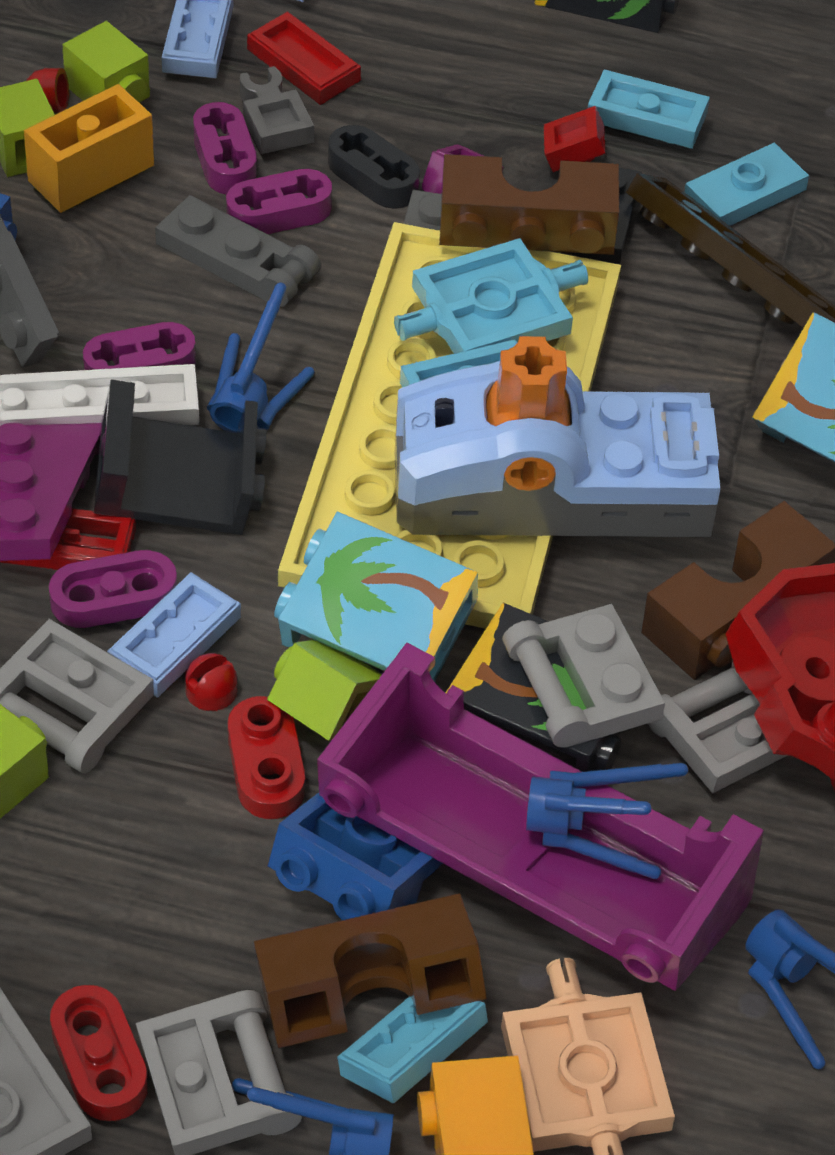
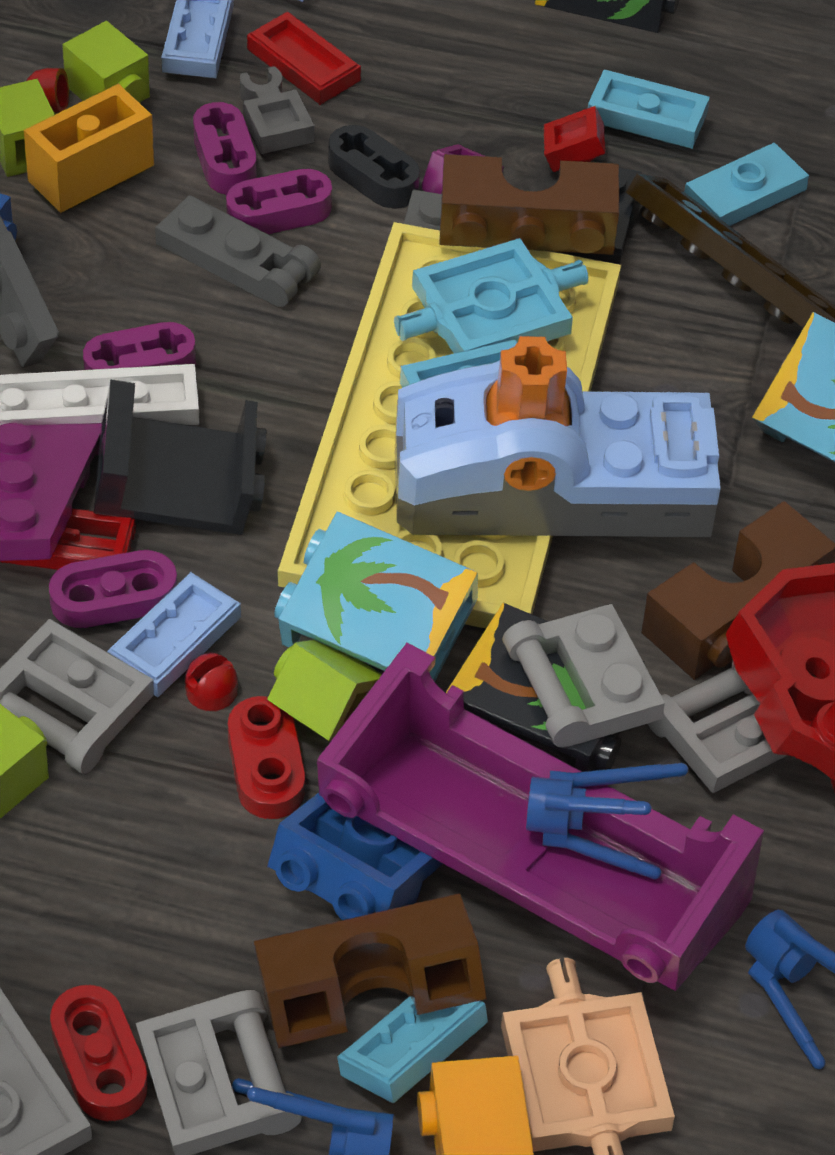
blue plant [207,282,315,433] -> none

